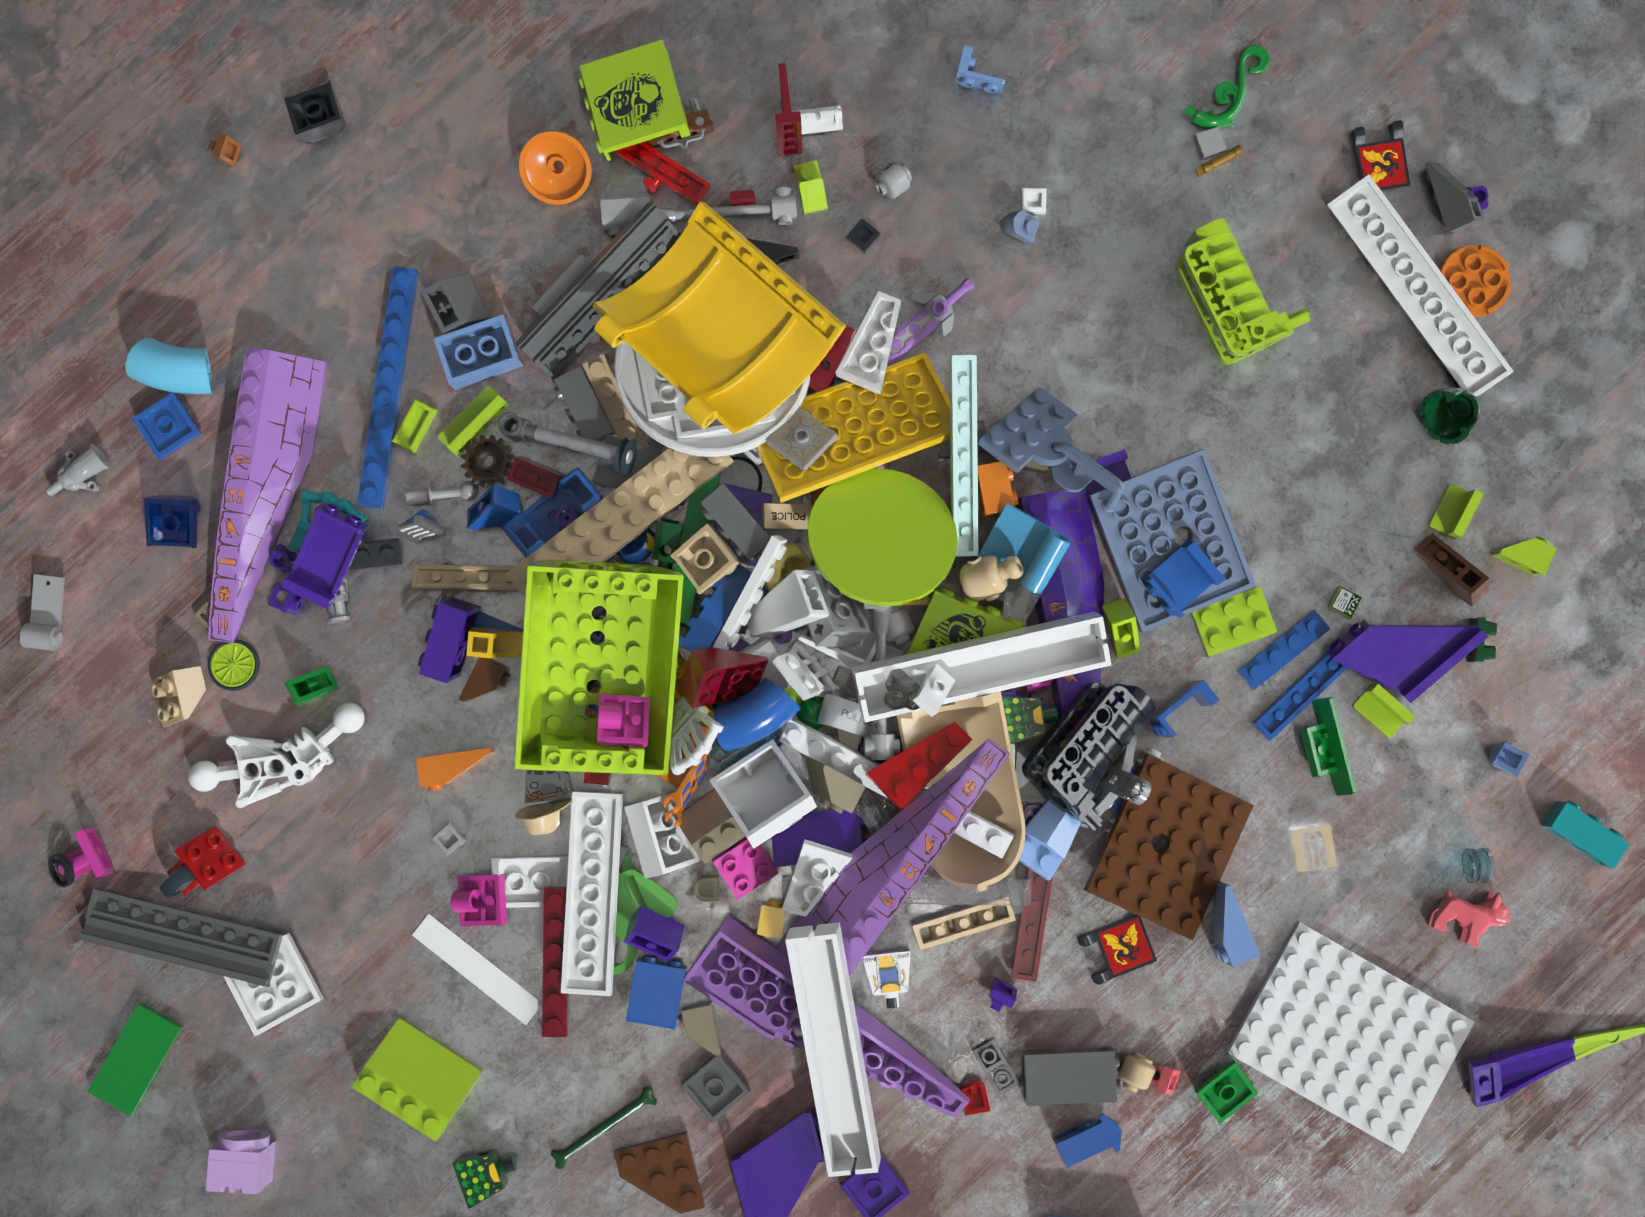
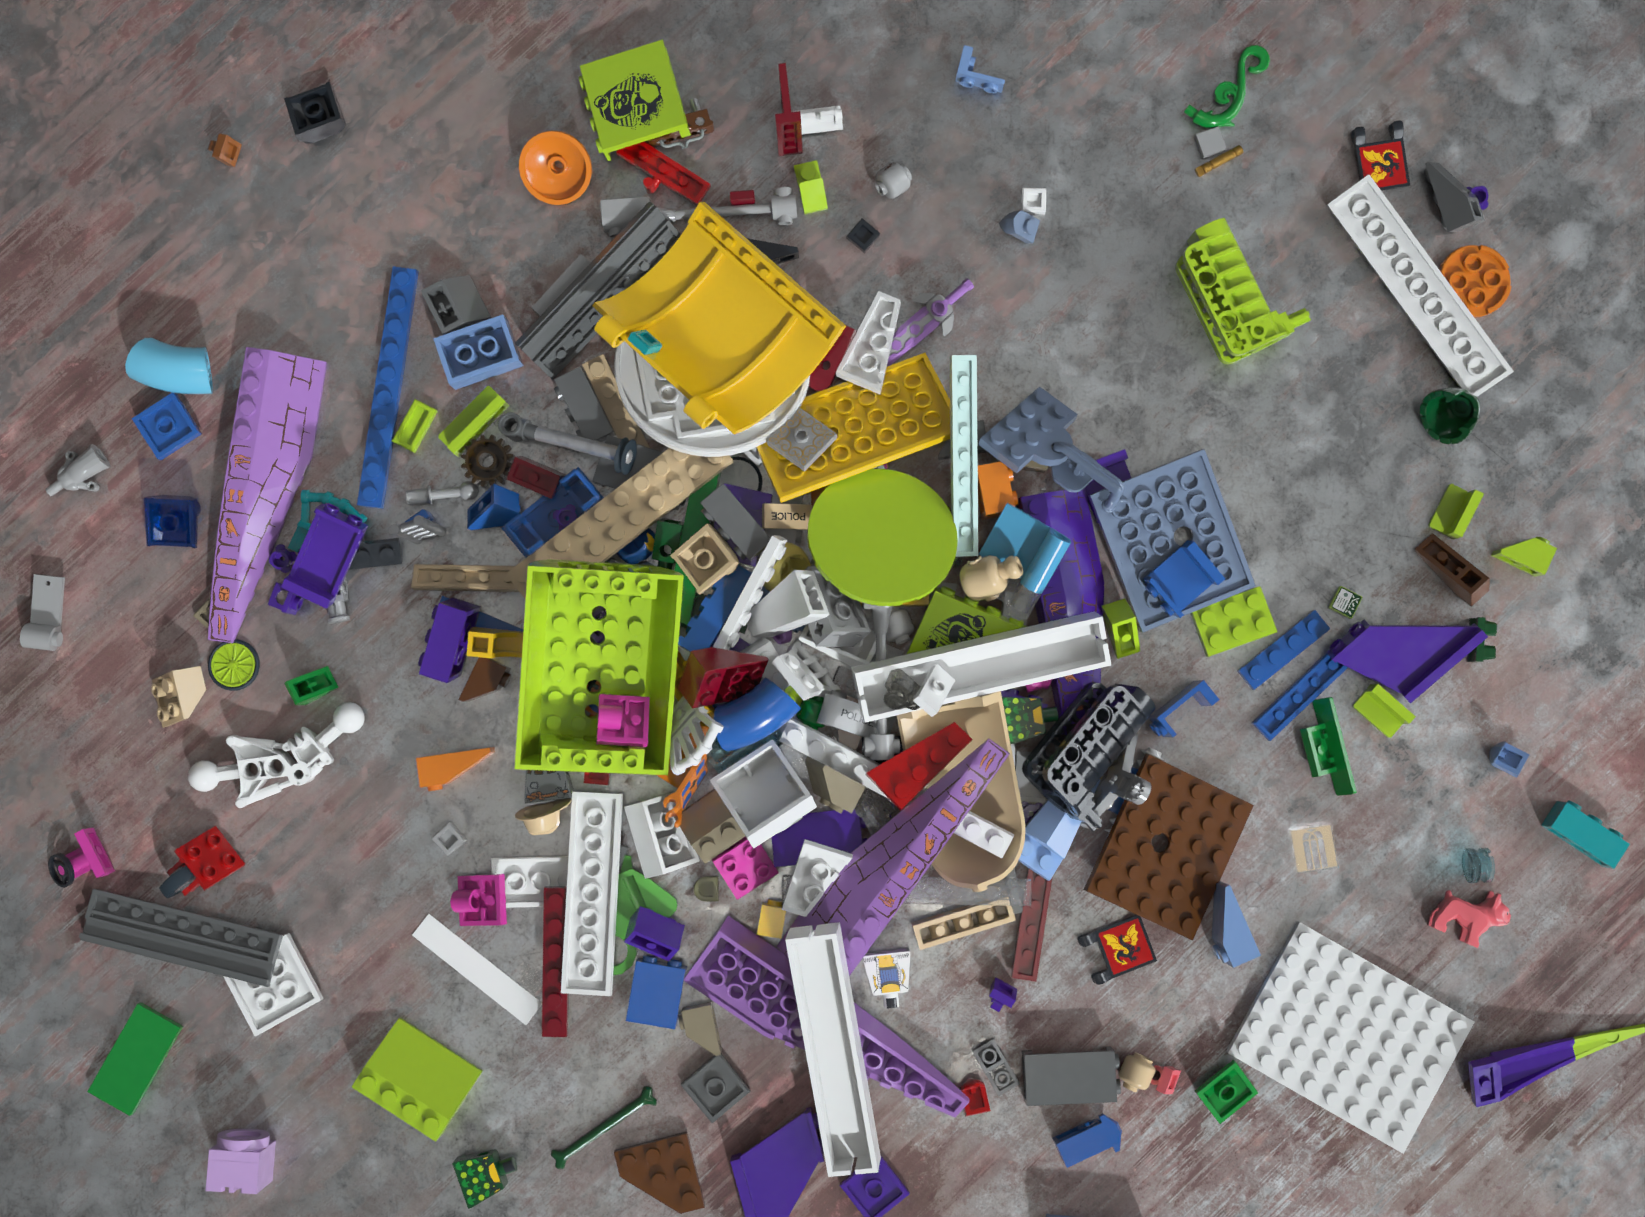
none -> teal tile [627,330,663,355]

